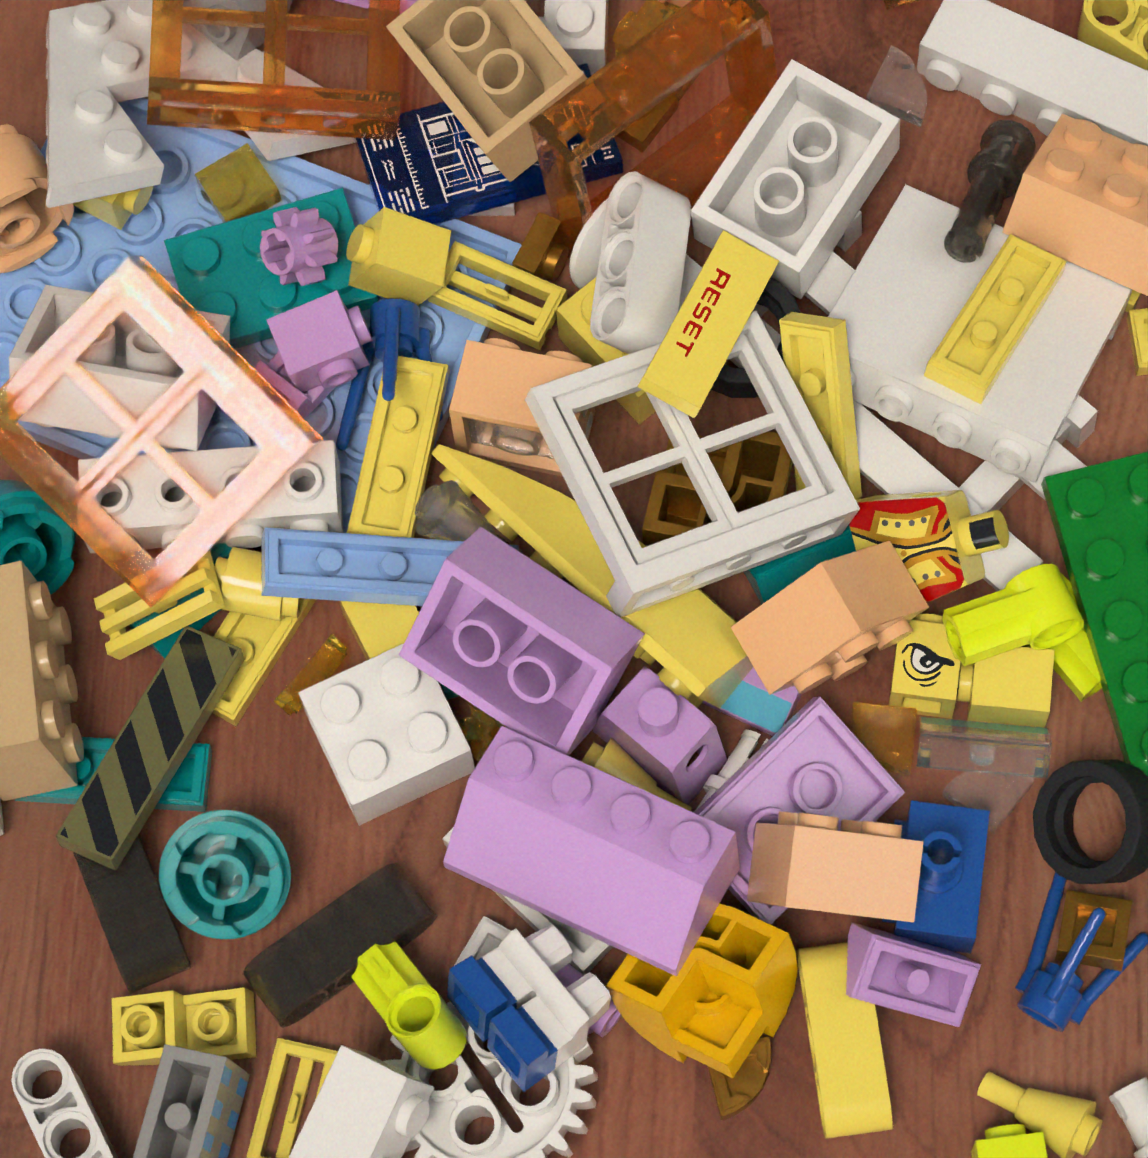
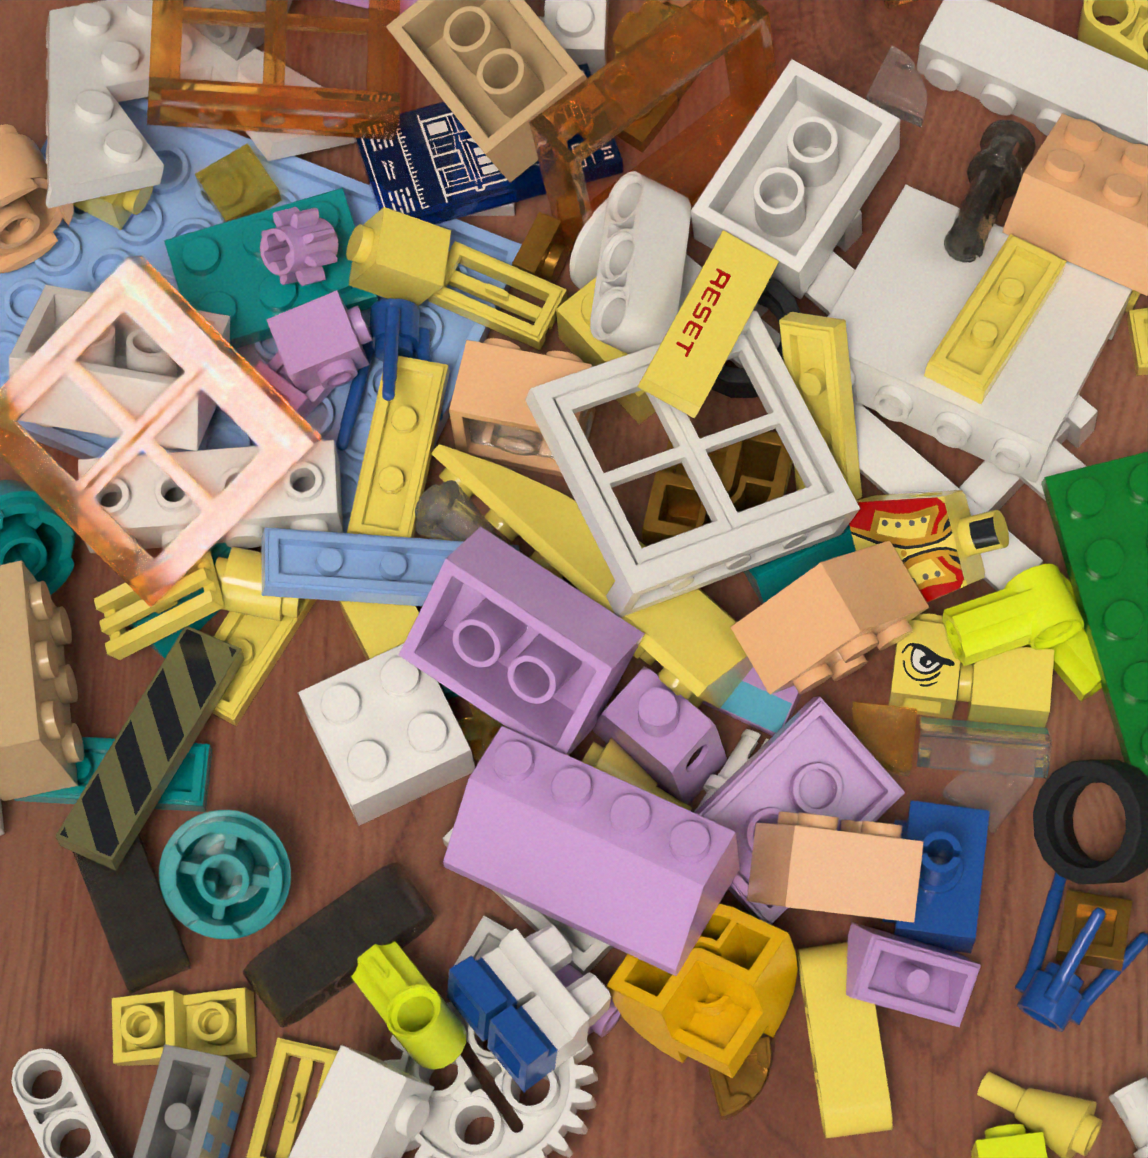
clear yellow tile [273,634,348,716] -> none

